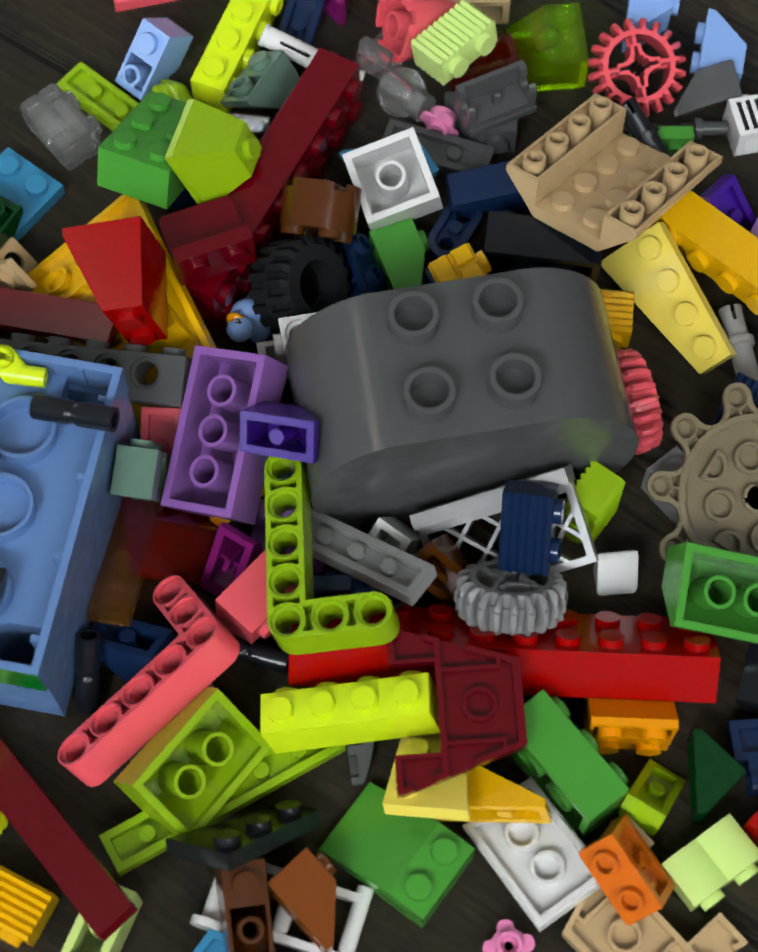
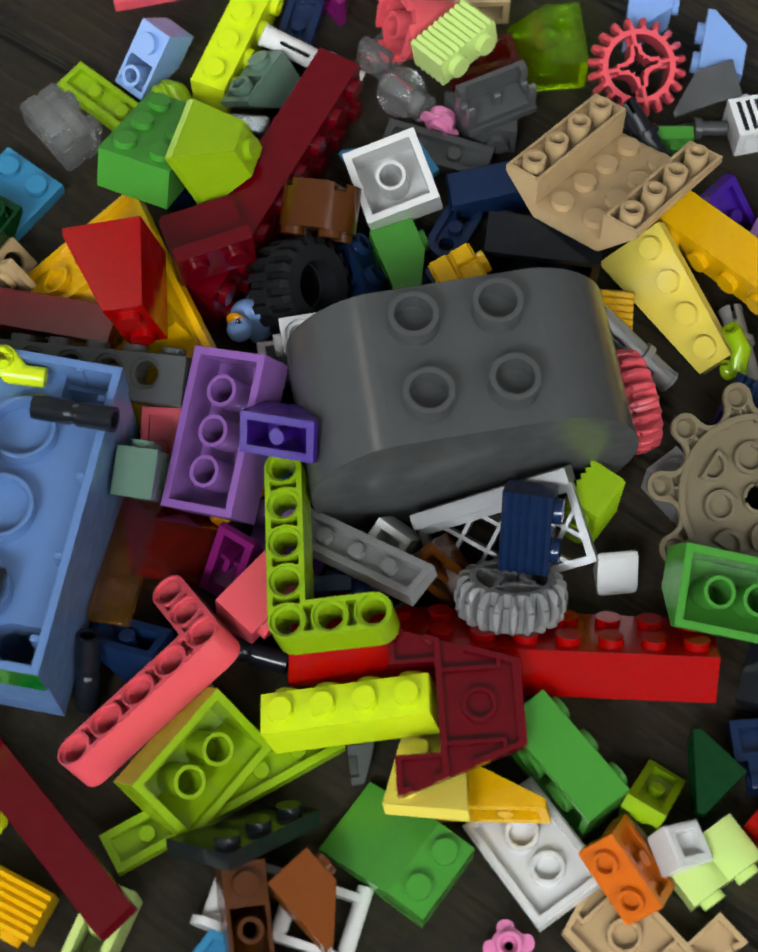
light orange slope [583,698,679,756] -> none
none -> light grey pin [604,304,679,392]
none -> white slope [647,819,714,878]
none -> lime arm [719,322,751,381]

